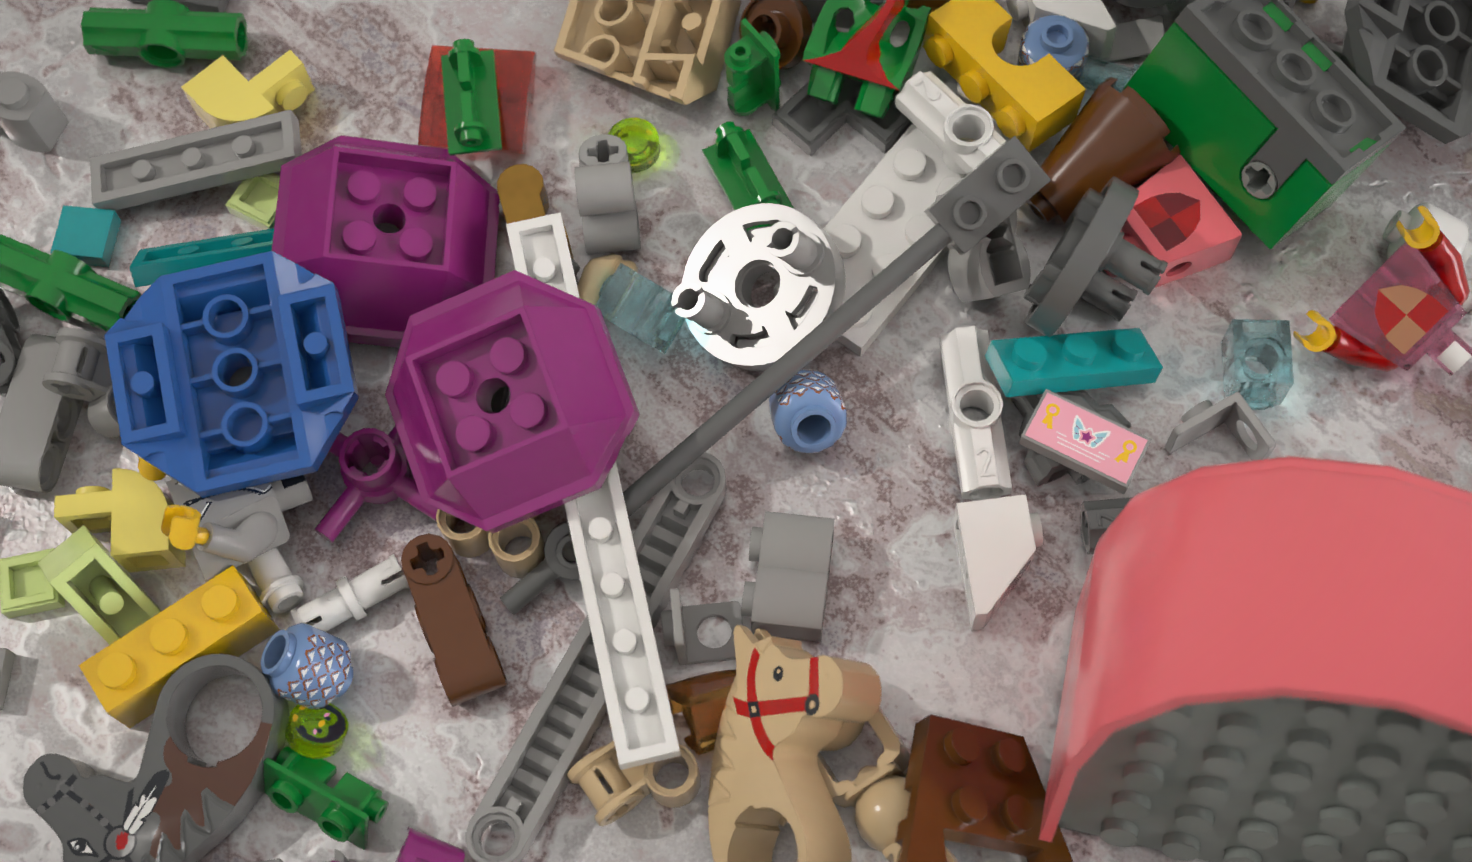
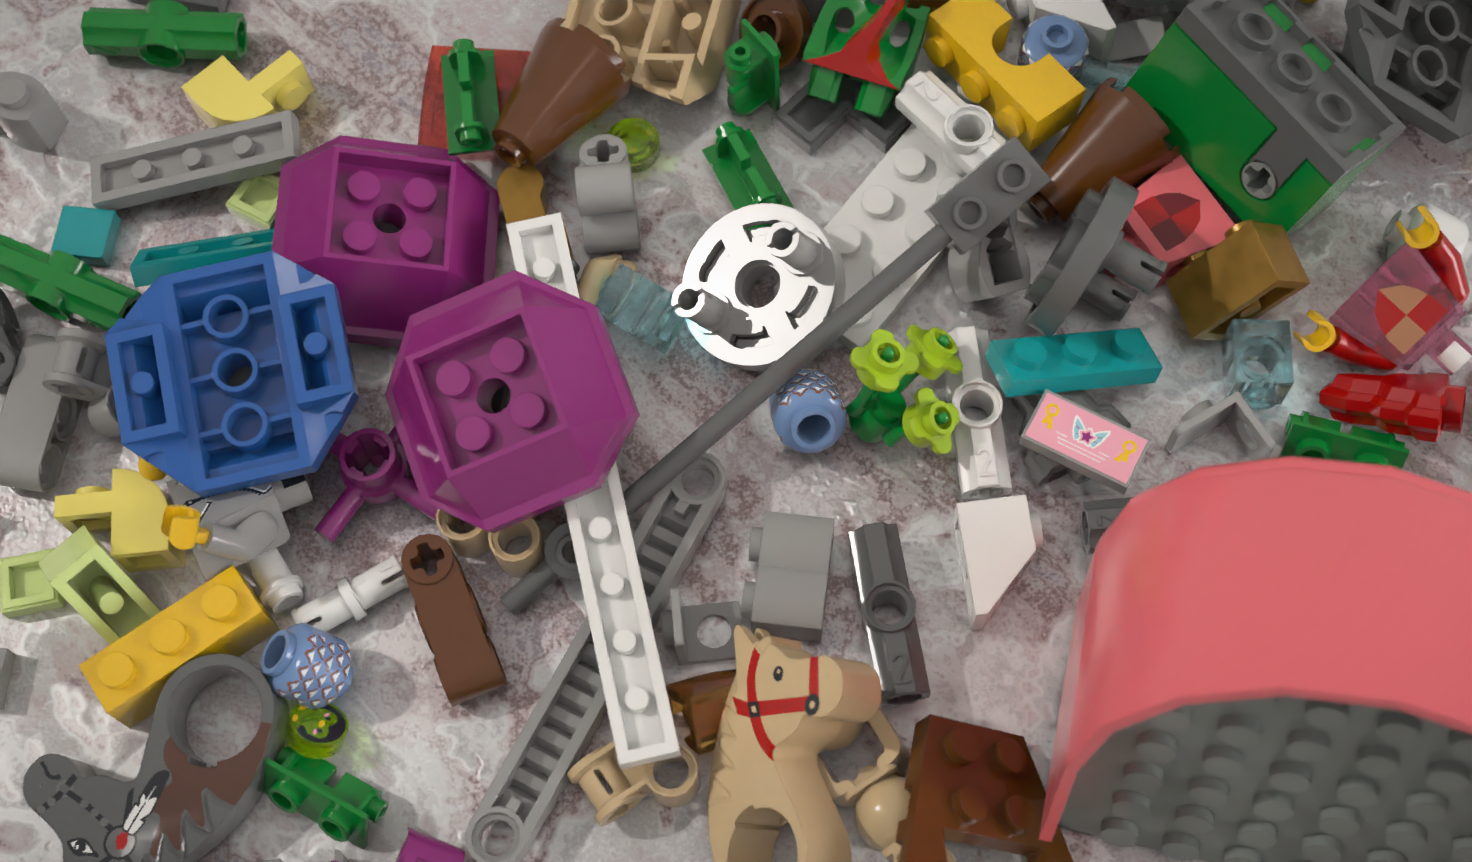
none -> reddish brown cone [492,18,633,168]
none -> lime plant [846,324,963,455]
none -> dark grey piece [847,522,931,706]
none -> pearl gold brick [1166,220,1311,341]
none -> green hinge [1278,411,1410,469]
none -> red rock [1319,372,1467,443]

